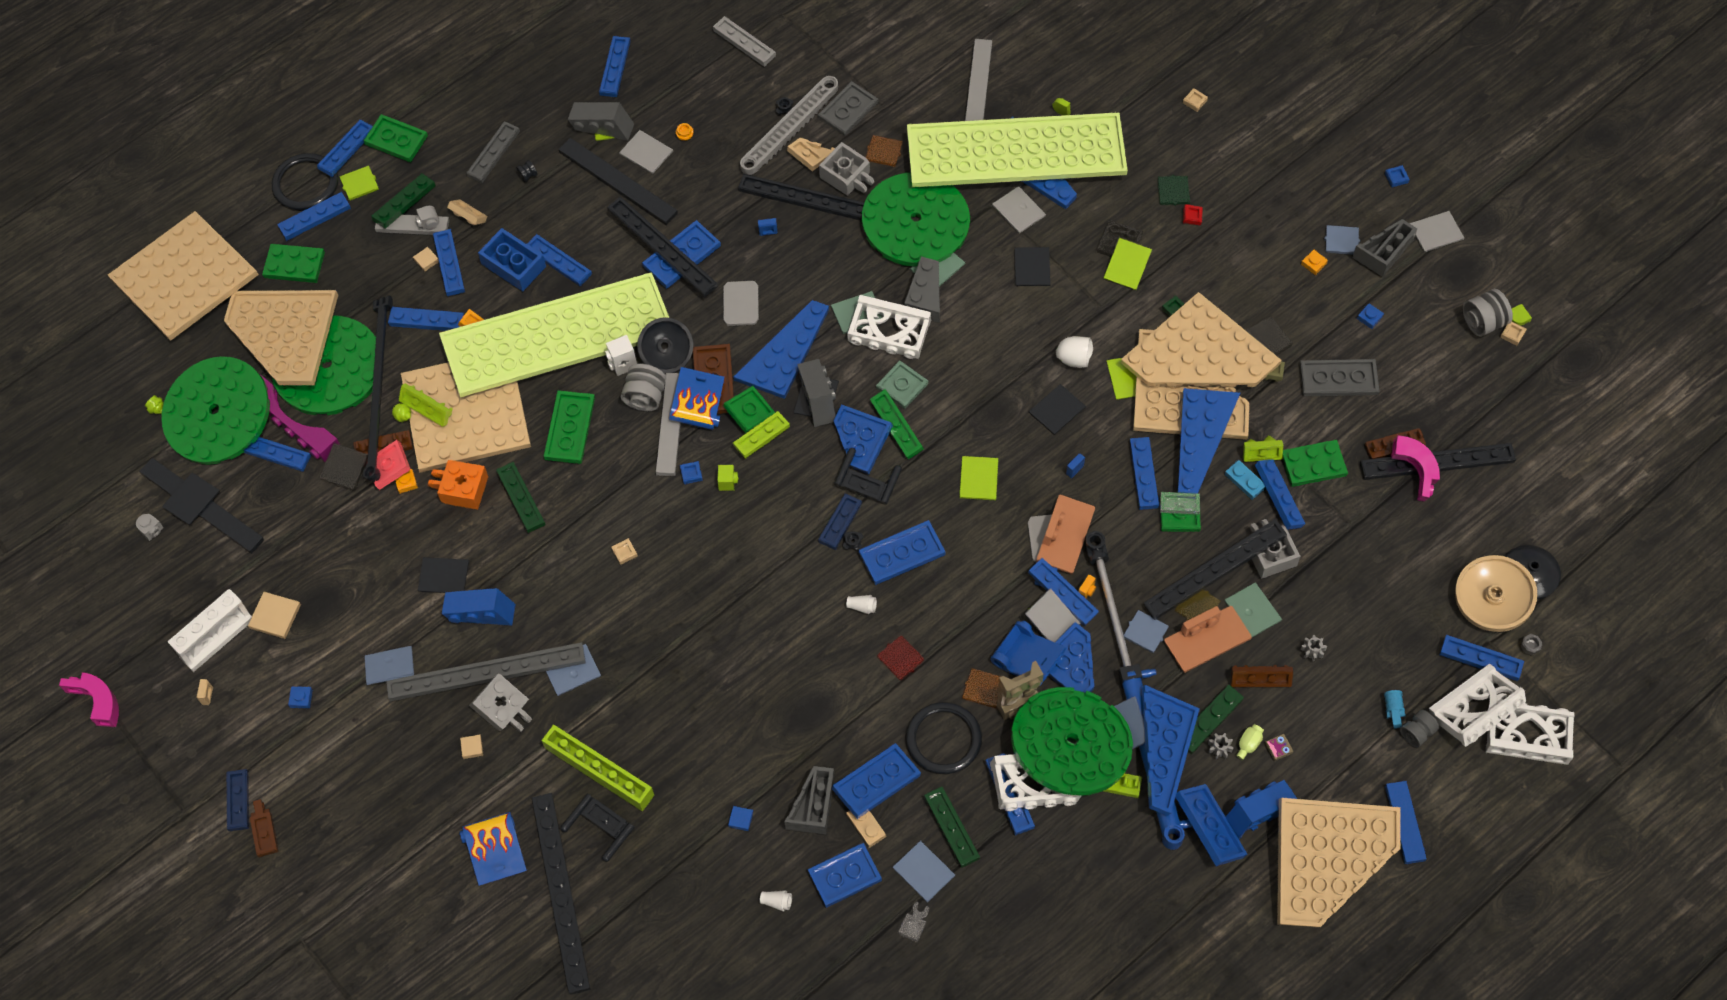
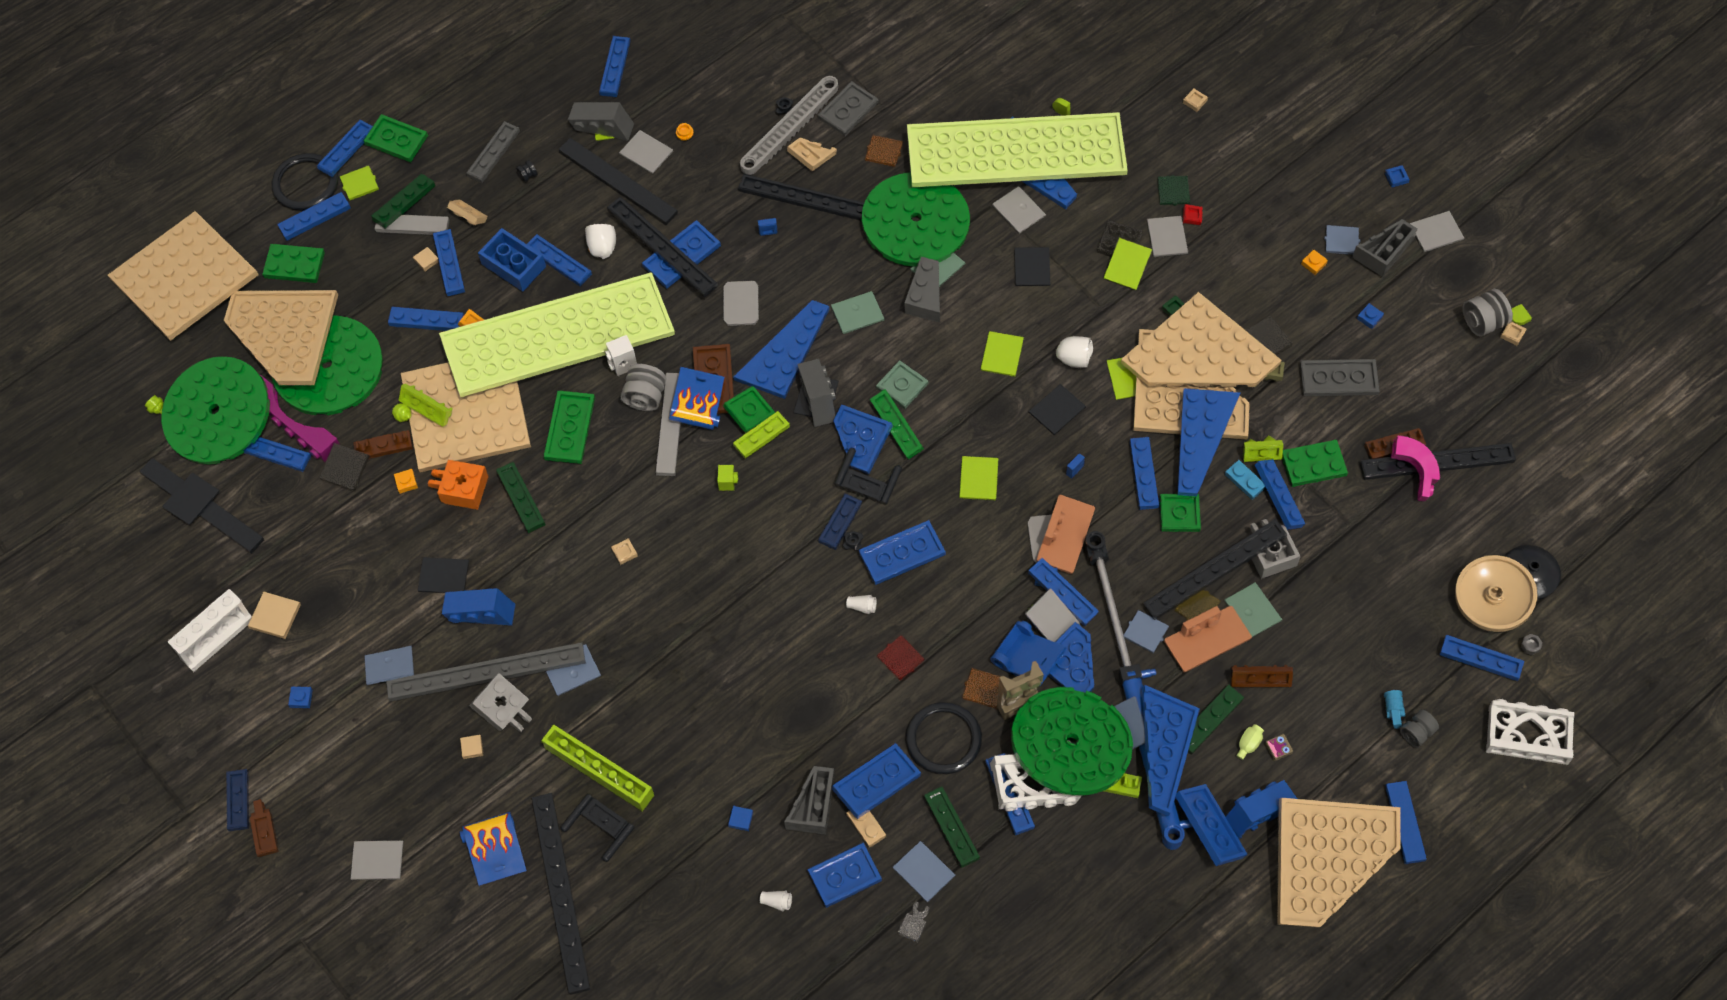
dark pink arch [59,673,119,727] -> none
light grey plate [136,514,163,541] -> none
tan tile [197,679,213,705] -> none
black hinge [363,295,393,482] -> none
coral plate [366,440,411,490] -> none
light grey plate [415,206,440,230] -> none
black dish [637,317,693,373] -> none
blue tile [680,461,703,484] -> none
light grey plate [713,16,776,67] -> none
light grey hinge [819,142,874,196] -> none
white fence [847,295,931,359] -> none
light grey tile [965,39,992,121] -> none
light orange plate [1078,575,1096,598] -> none
clear plate [1160,492,1200,514] -> none
light grey gear [1208,733,1233,759] -> none
light grey gear [1301,635,1327,661] -> none
white fence [1429,664,1526,747] -> none
none -> light grey piece [351,841,404,880]
none -> white piece [585,224,616,259]
none -> lime piece [981,331,1024,377]
none -> light grey piece [1147,216,1188,257]

